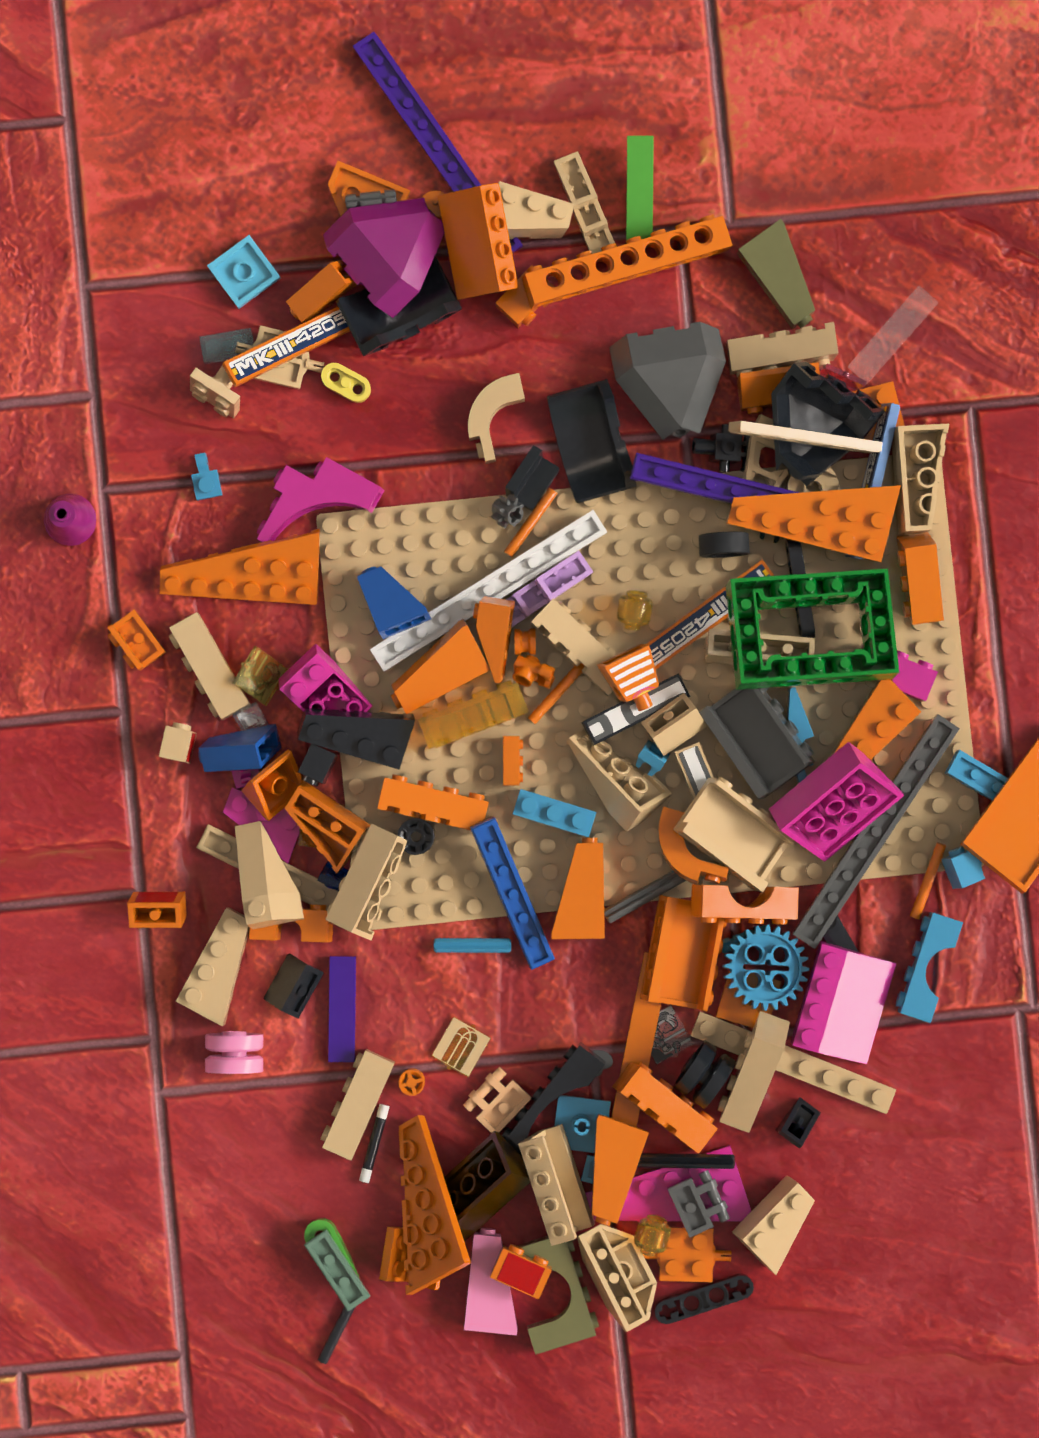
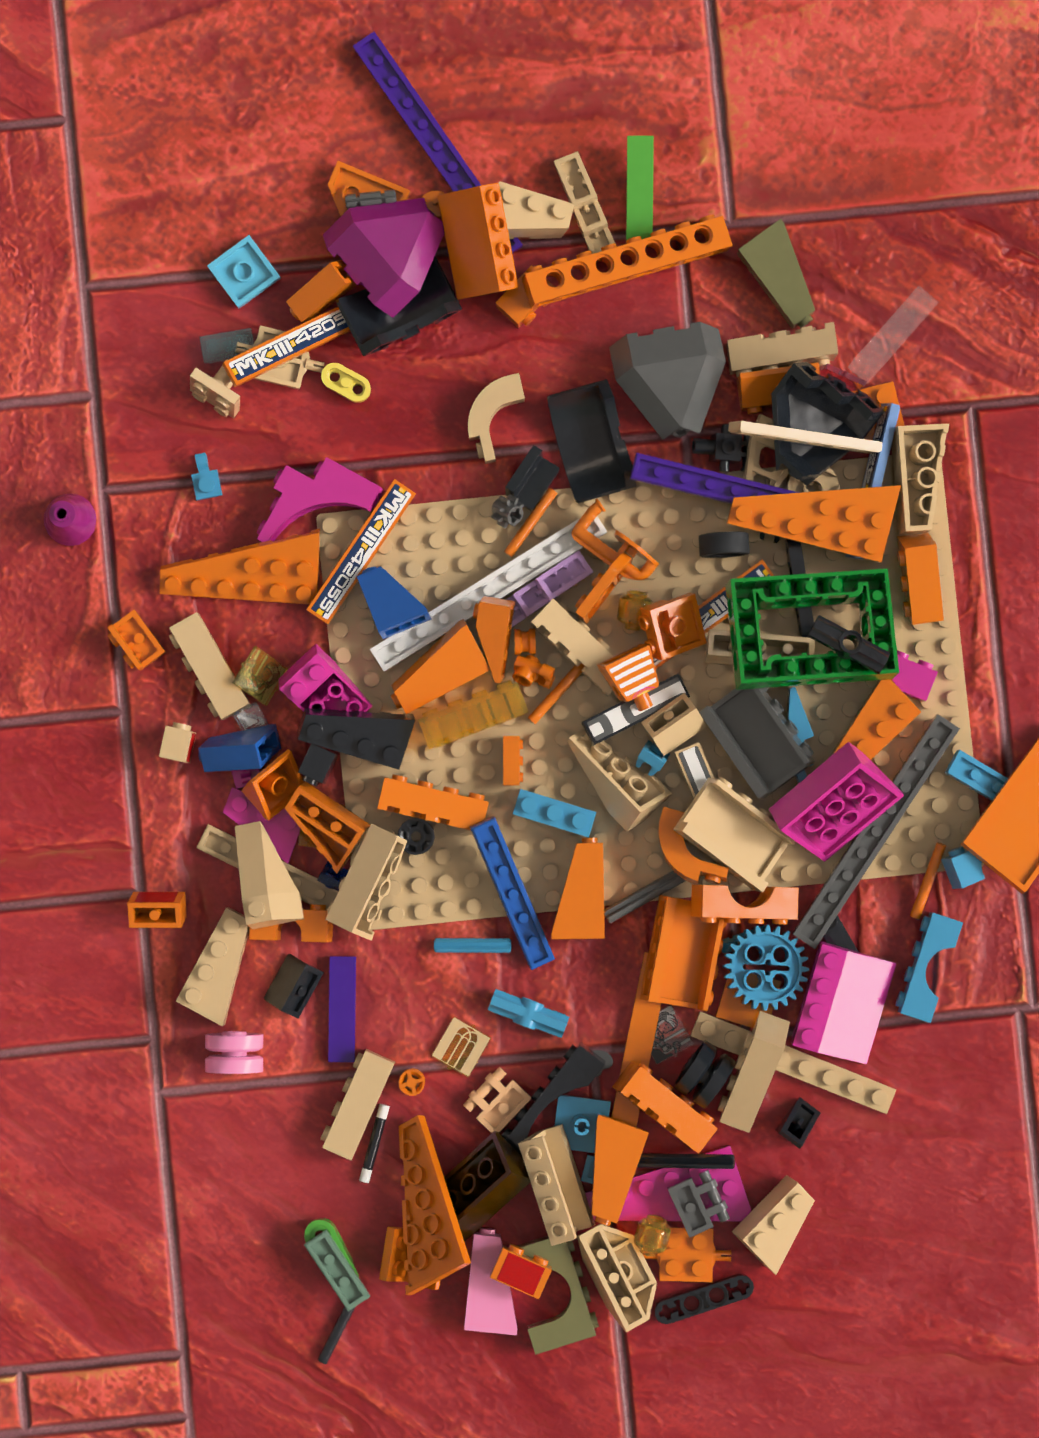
none -> tile [306,479,416,624]
none -> dark azure piece [488,989,569,1038]
none -> orange plate [571,499,659,624]
none -> orange plate [638,593,707,661]
none -> black piece [808,615,890,675]

